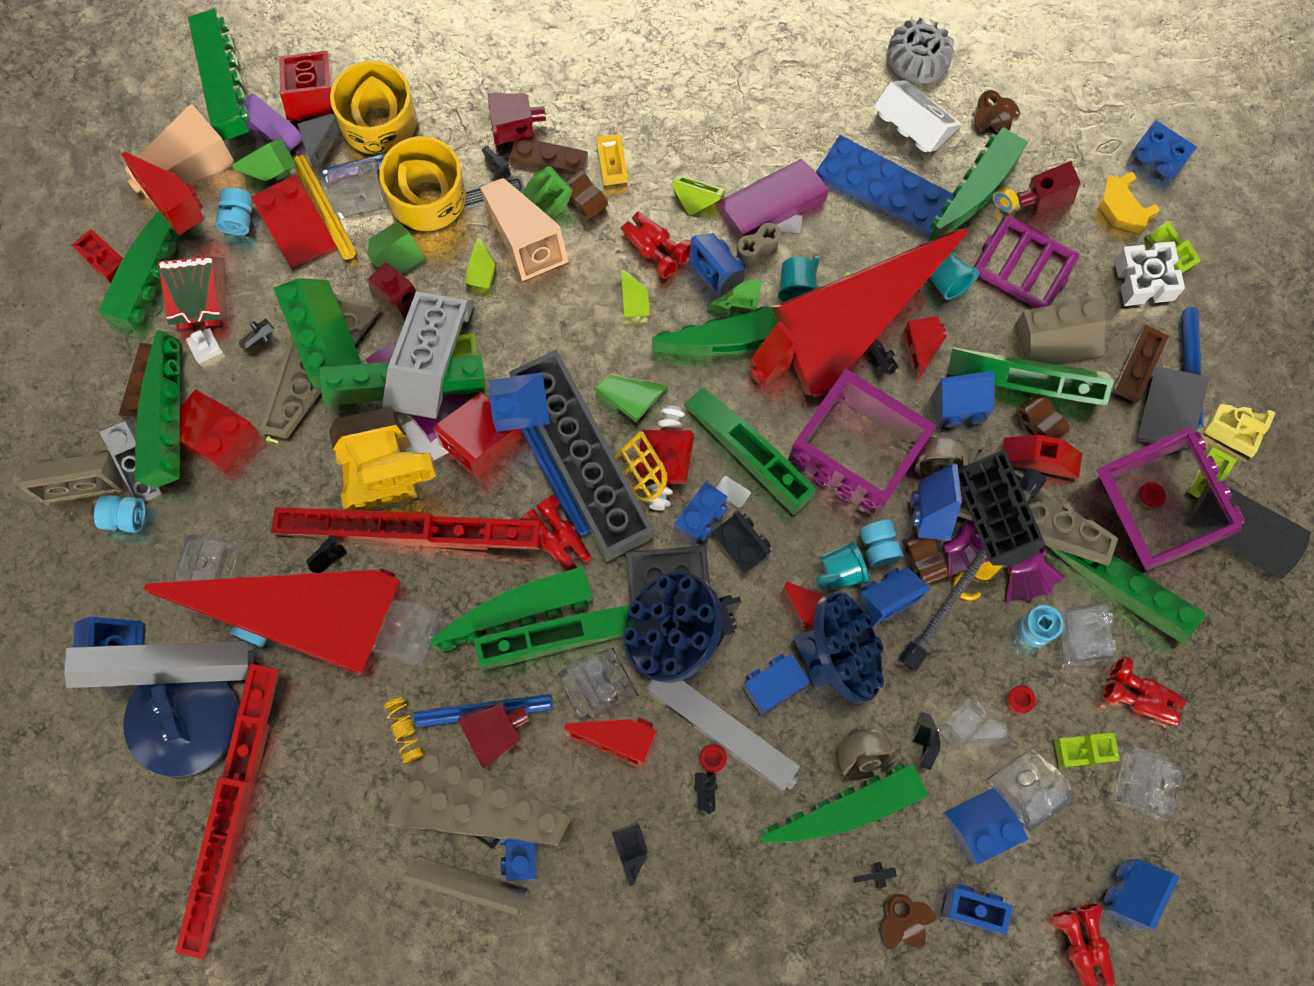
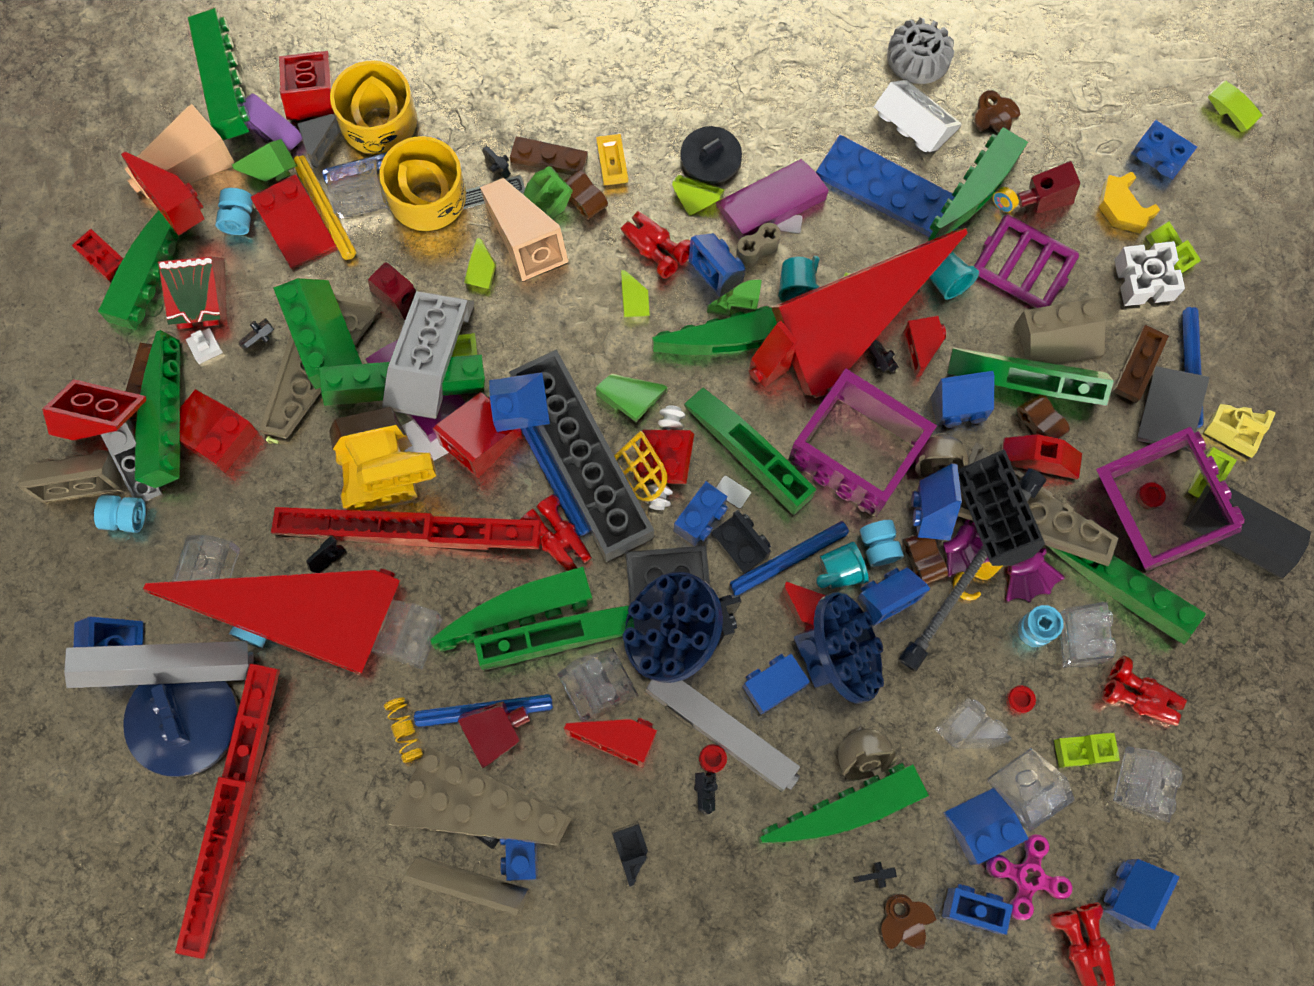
bright green slope [367,221,426,275] -> none
torso [488,93,546,145] -> none
black slope [912,711,941,770] -> none
none -> red slope [42,379,146,440]
none -> black shield [680,126,742,183]
none -> blue axle [729,521,849,595]
none -> dark pink gear [986,834,1073,921]
none -> lime slope [1207,81,1263,132]

